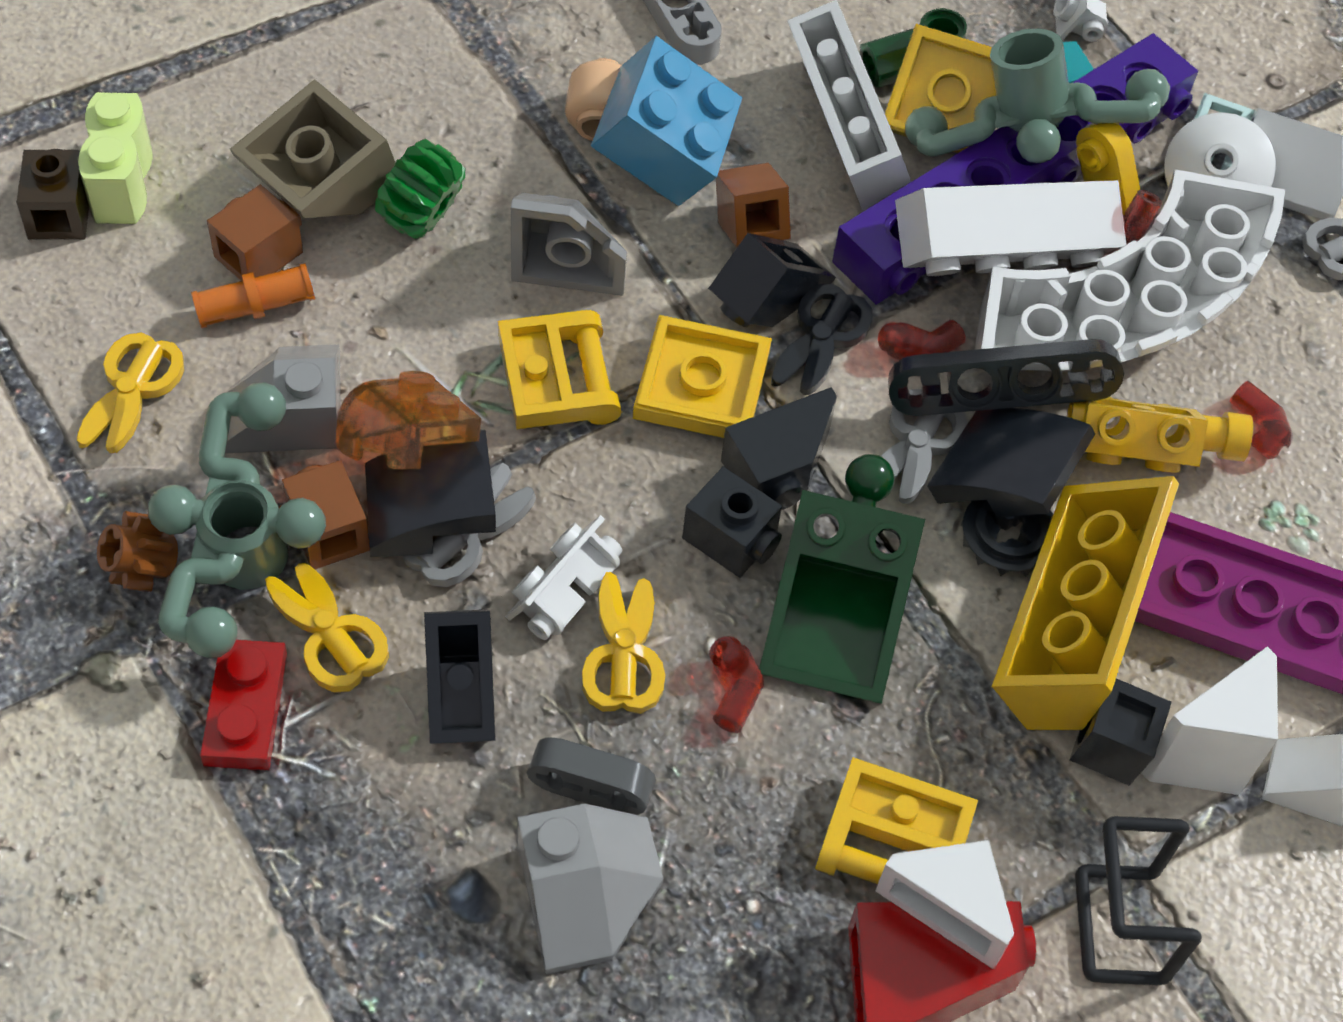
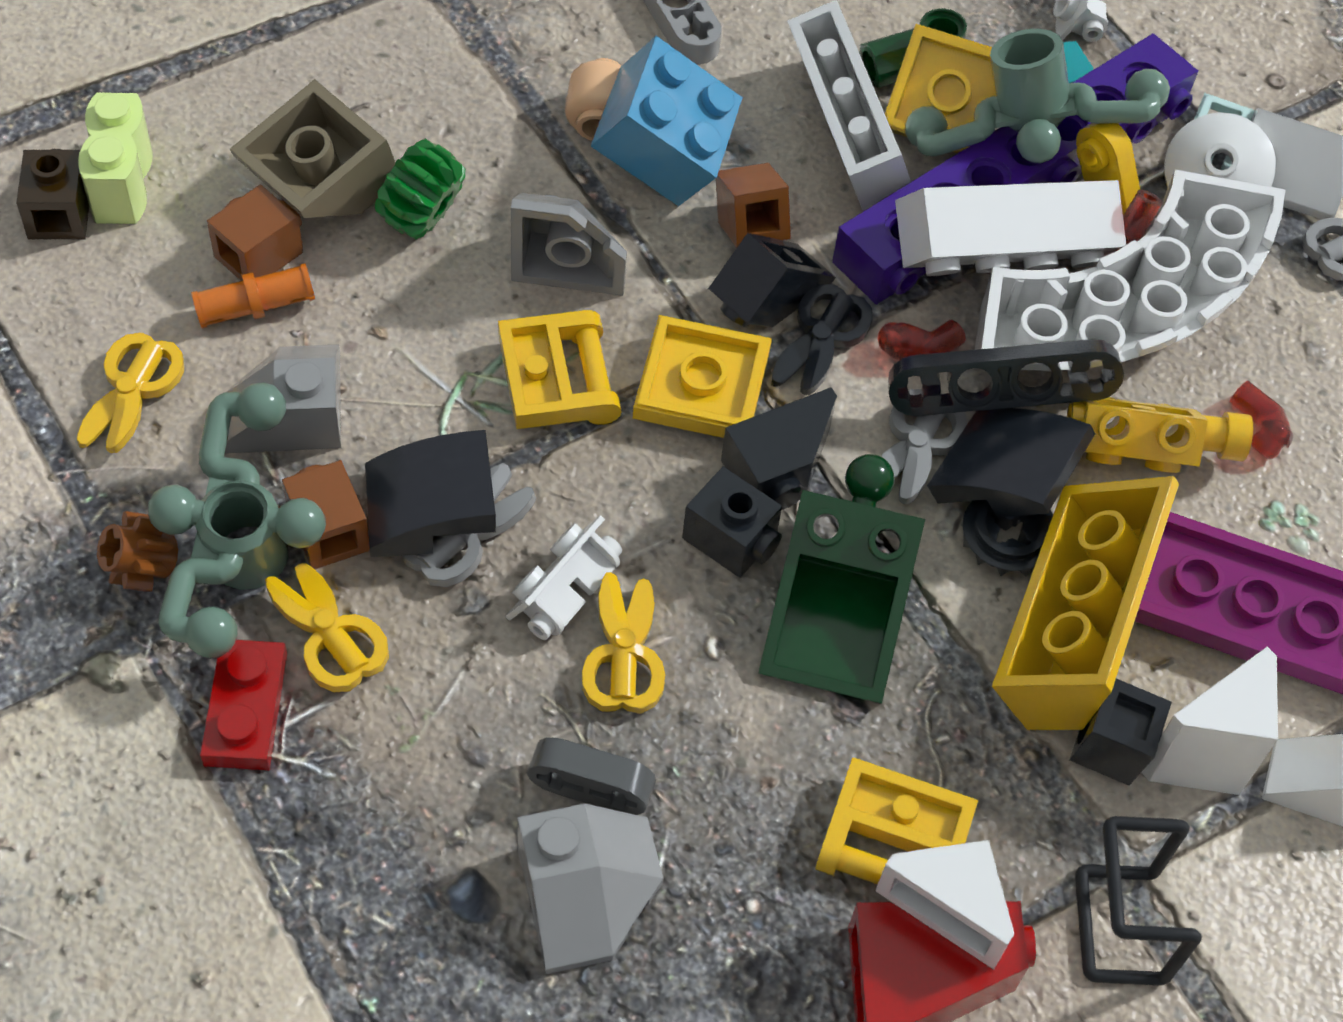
clear orange slope [335,371,481,469] -> none
black slope [424,609,496,744] -> none
clear red arm [709,636,764,733] -> none

